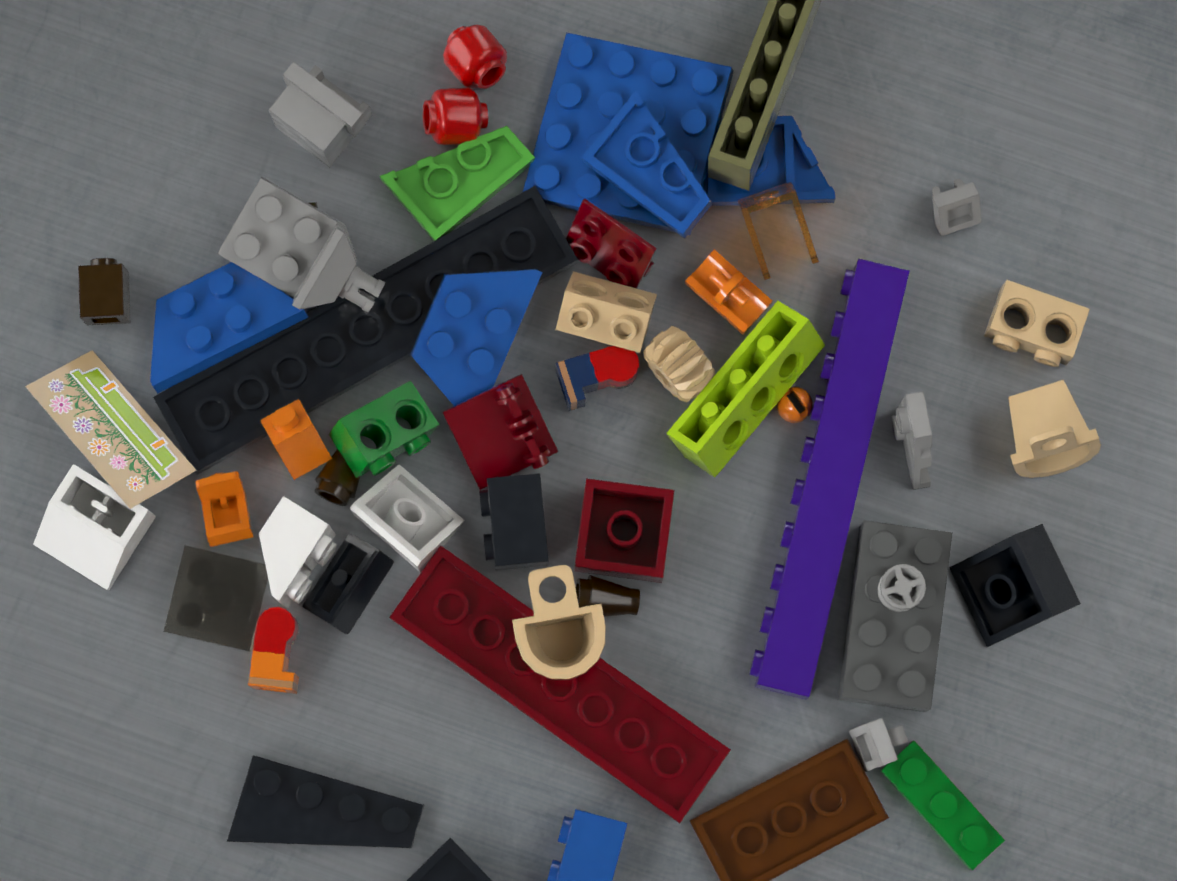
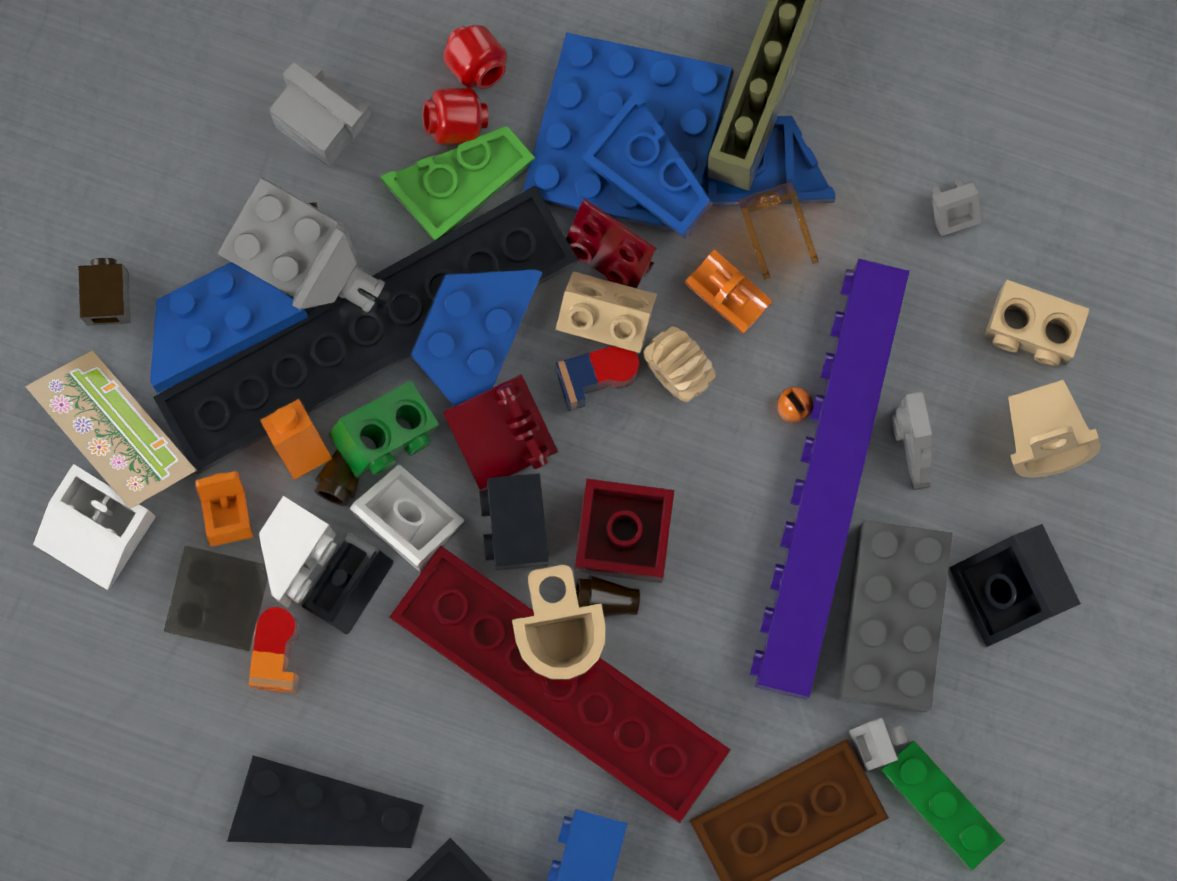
lime brick [666,300,825,478] -> none
light grey wheel [877,564,926,612] -> none

